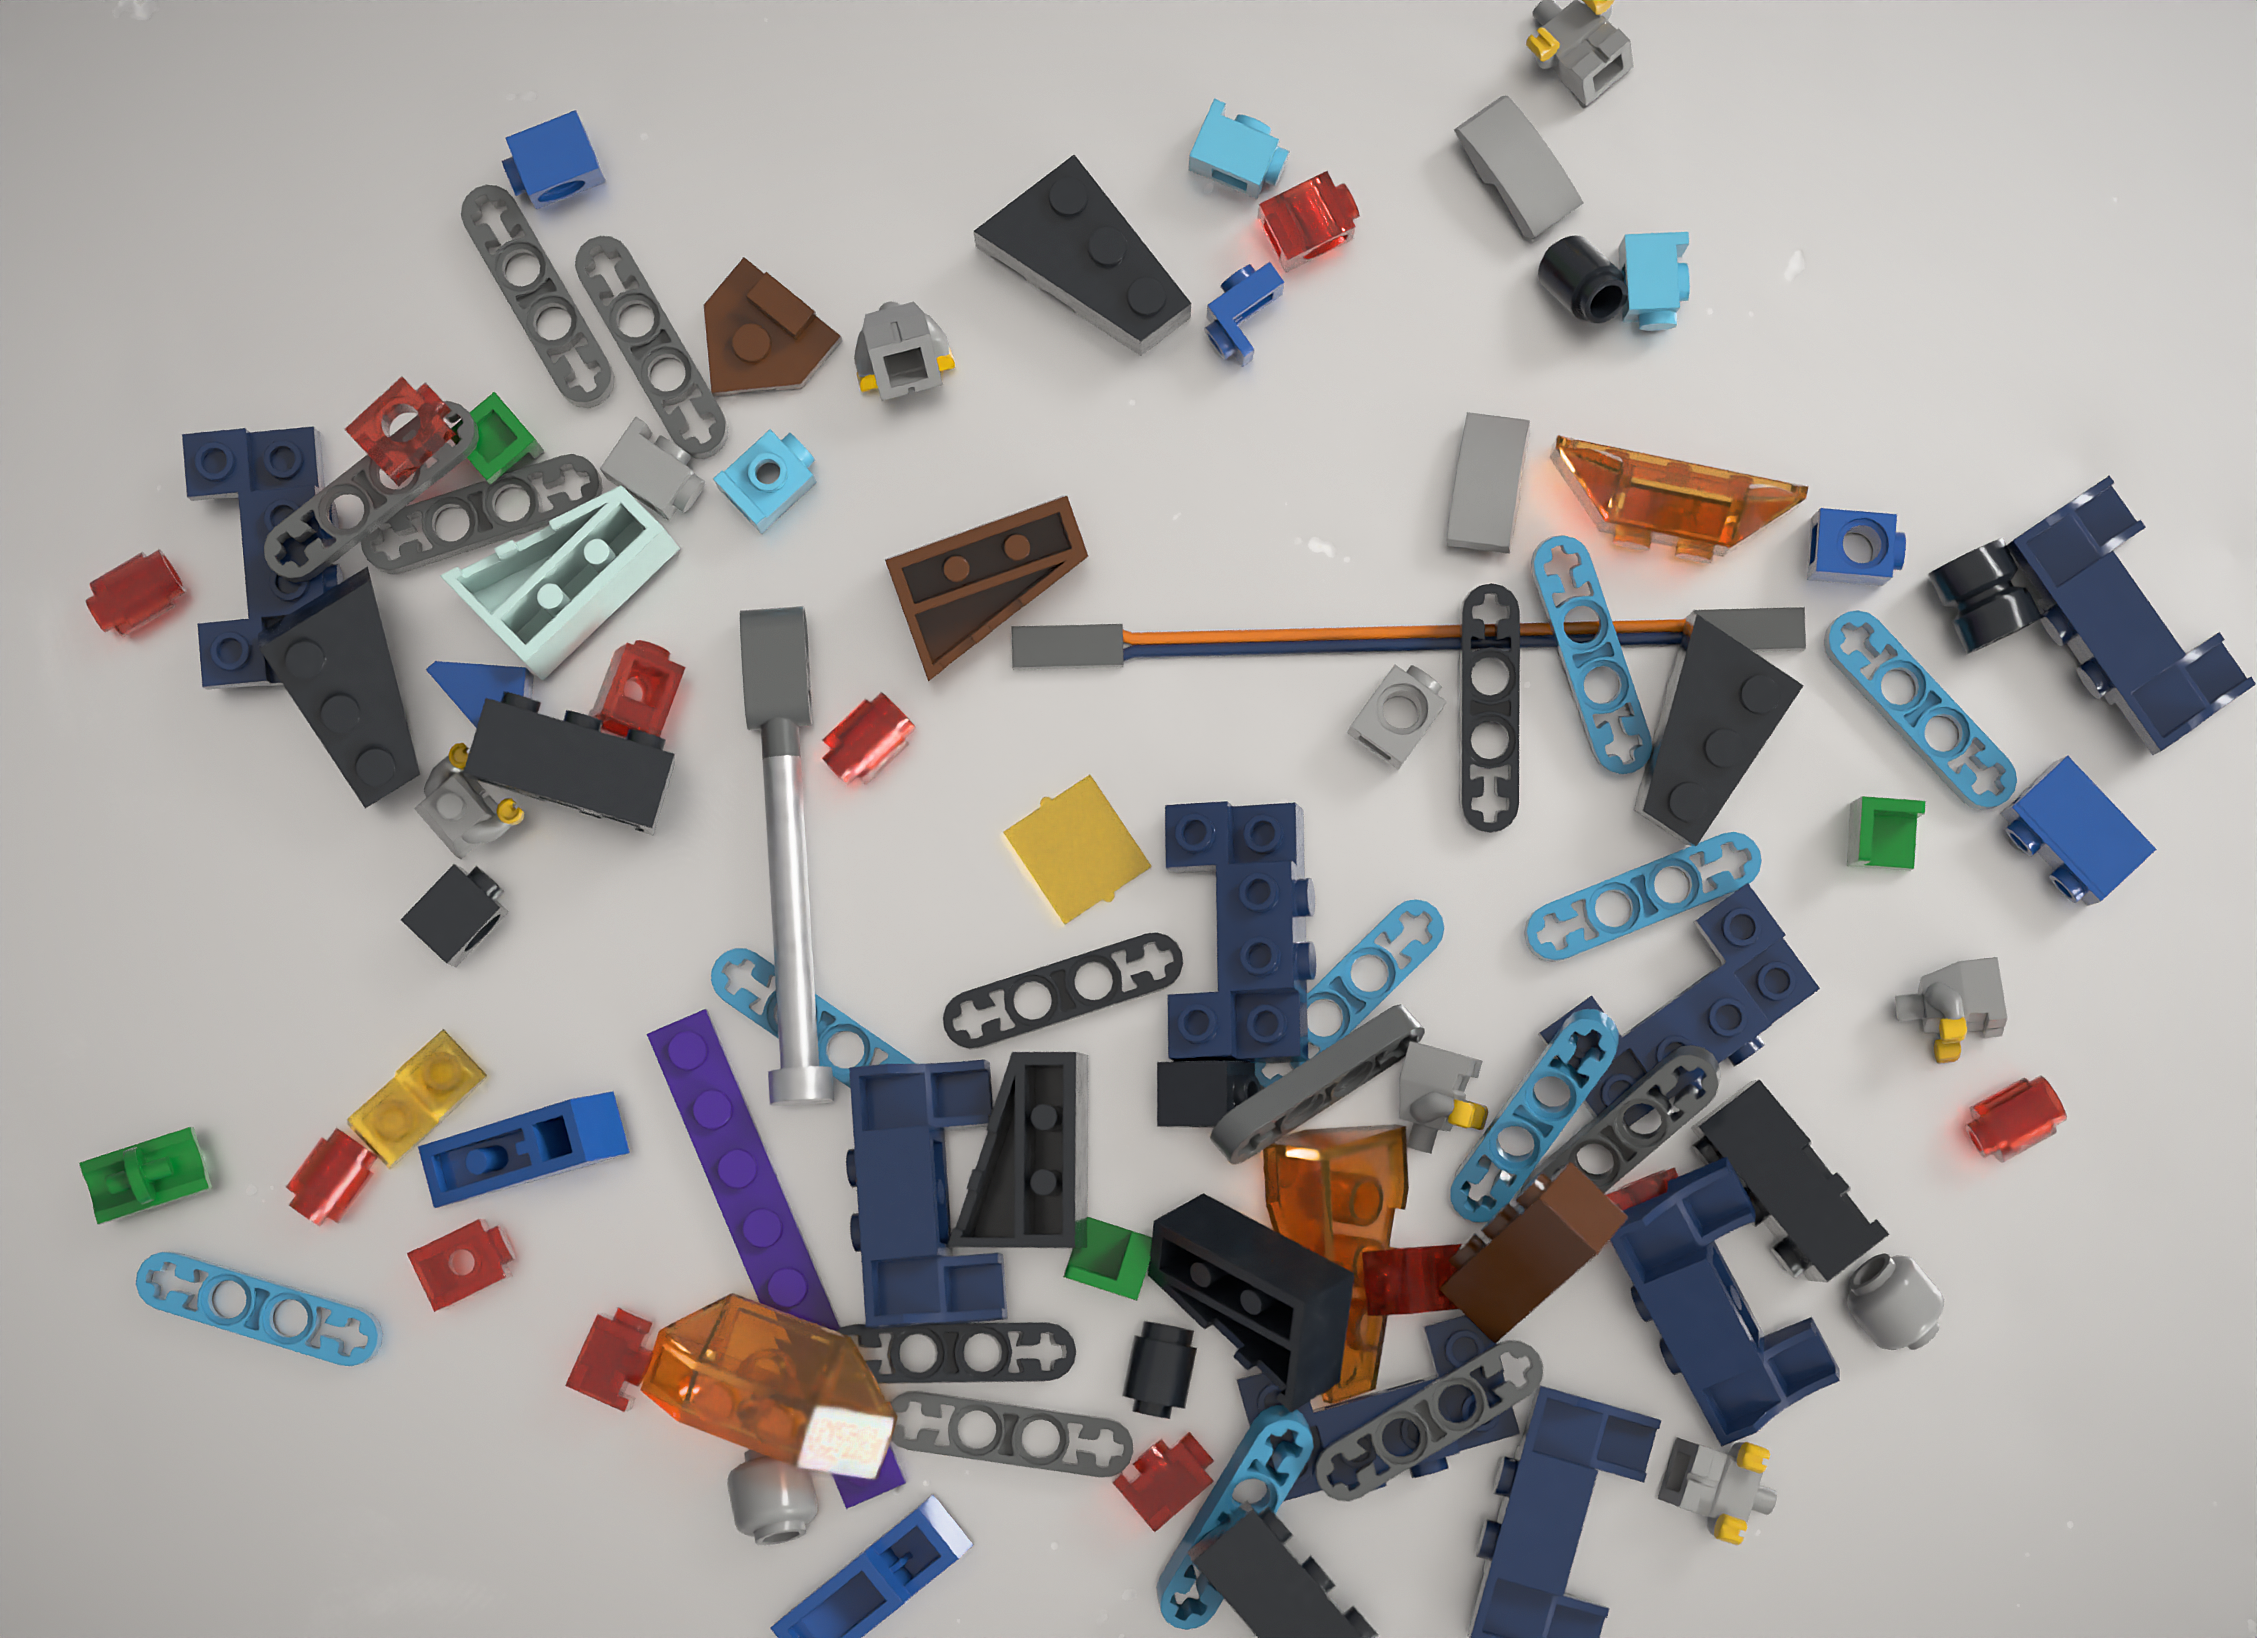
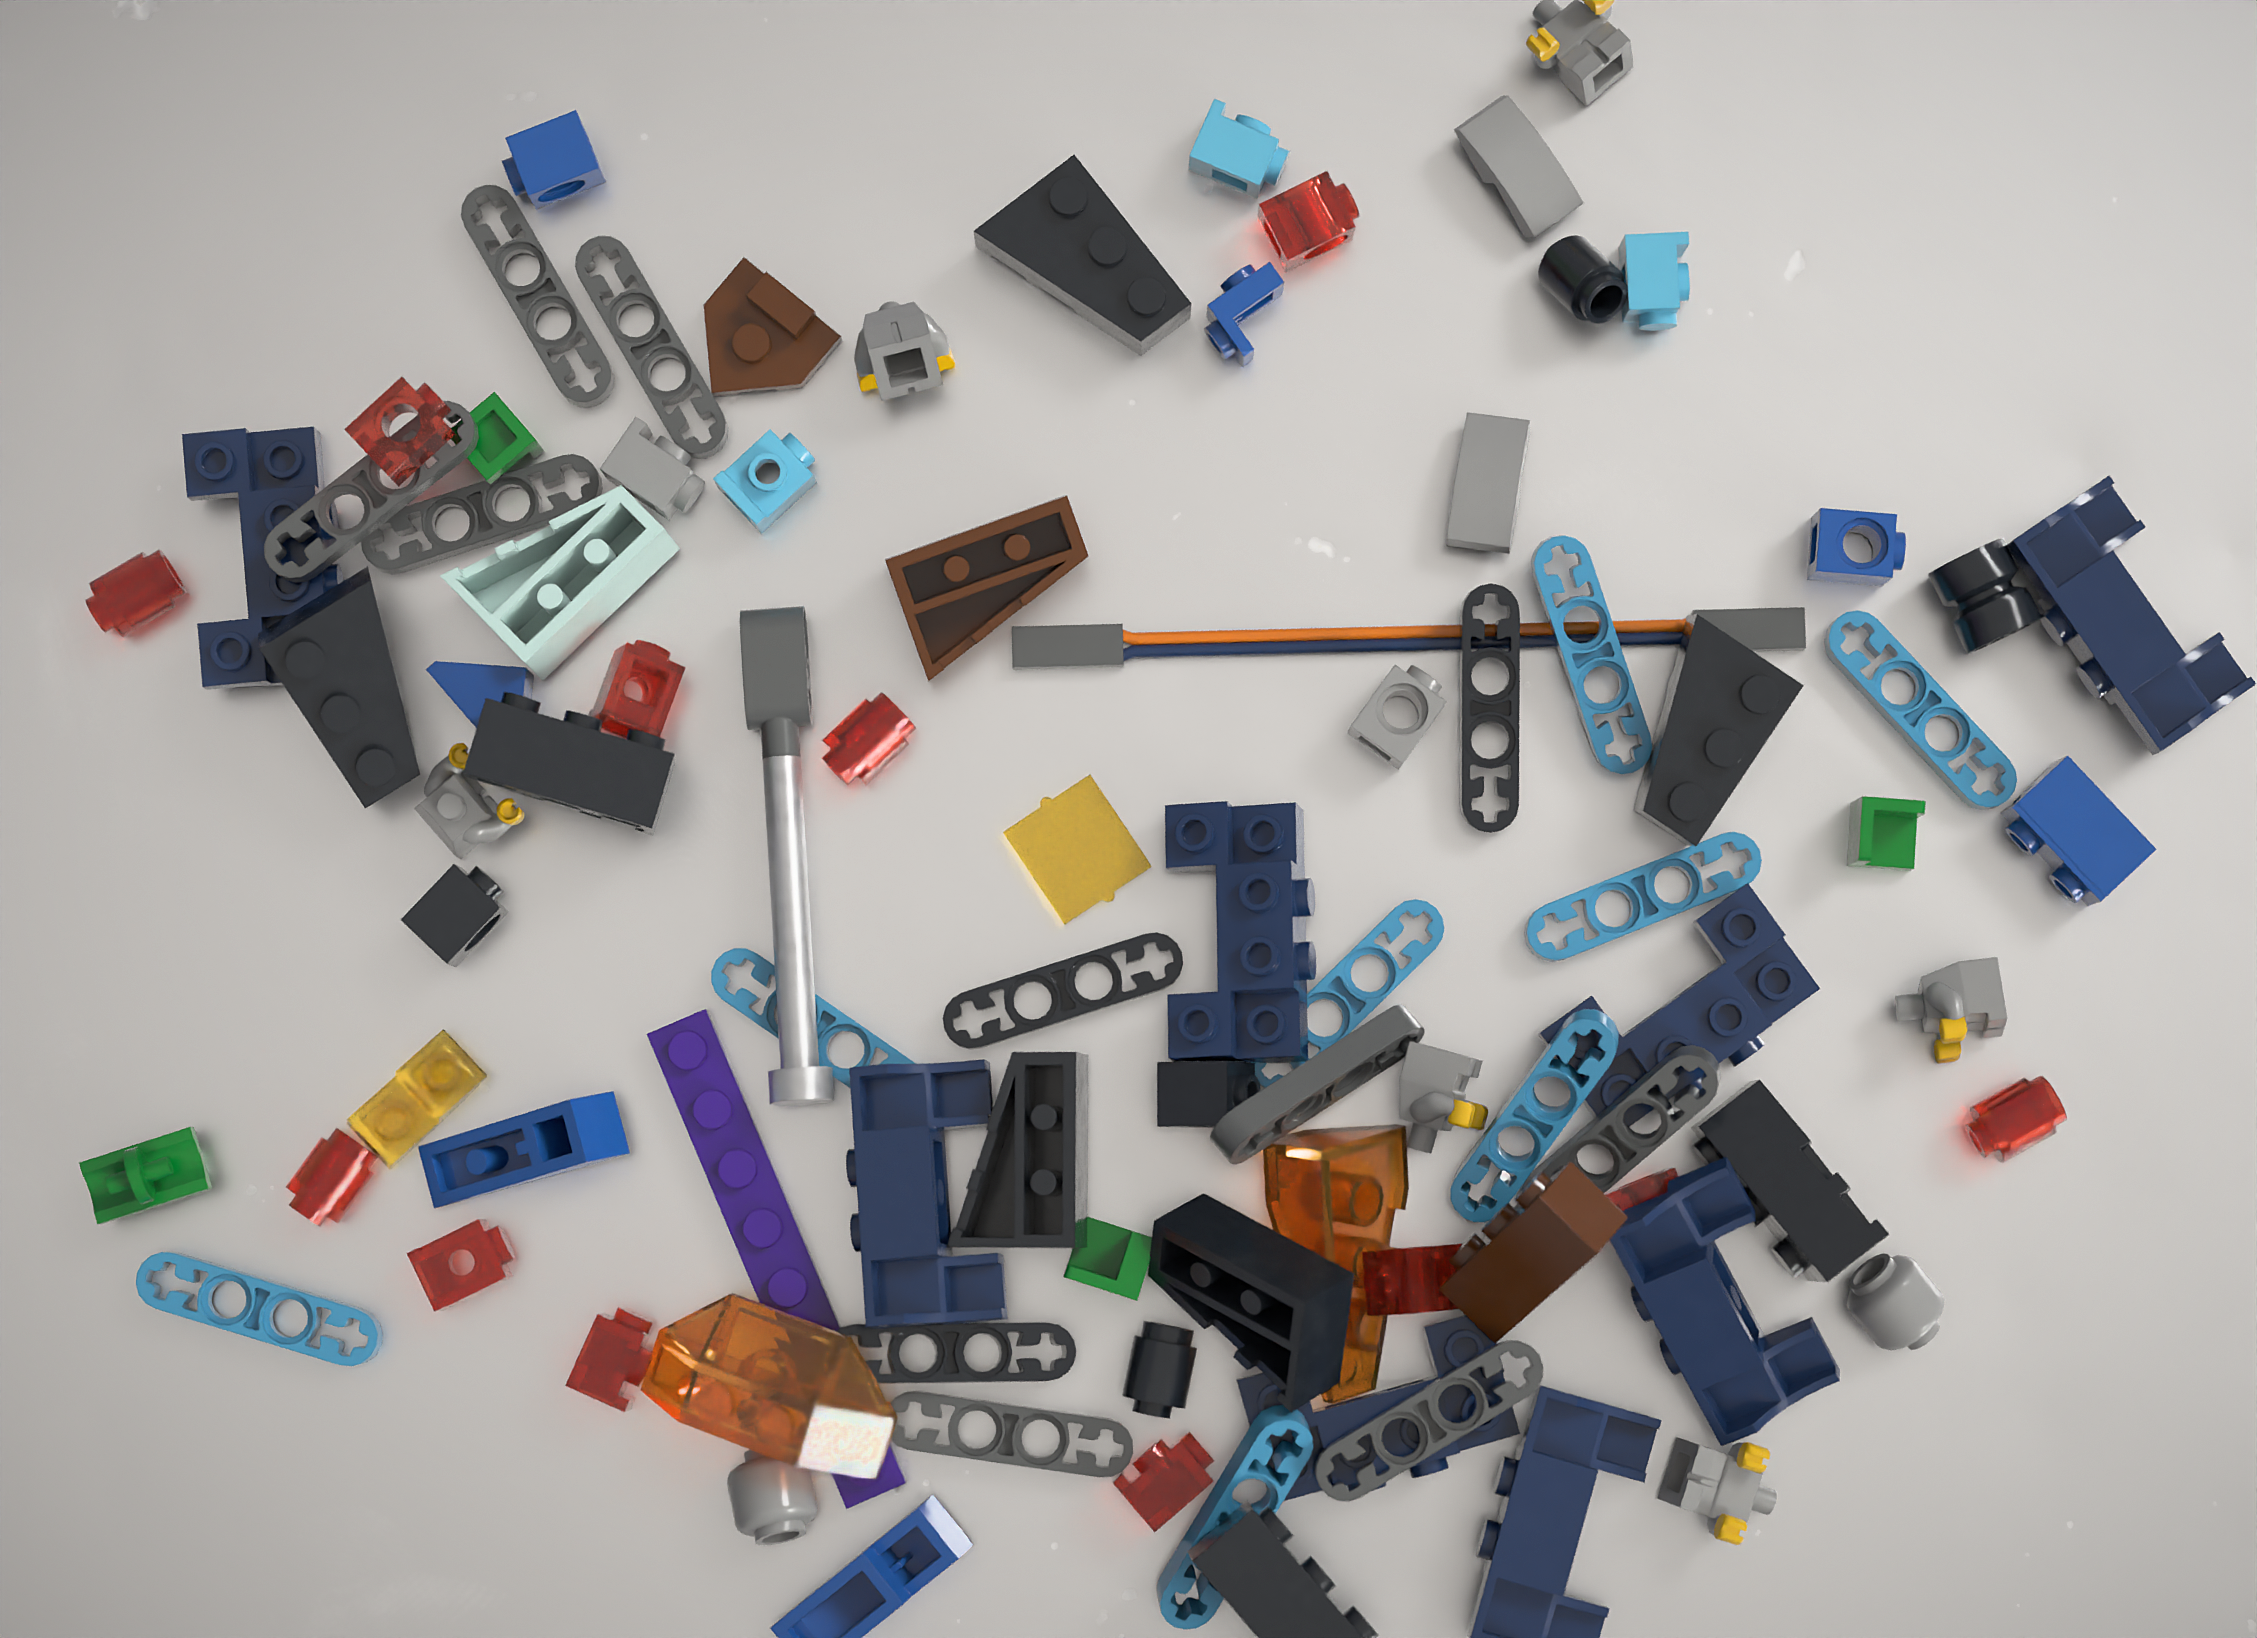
clear orange wedge [1550,435,1809,563] -> none

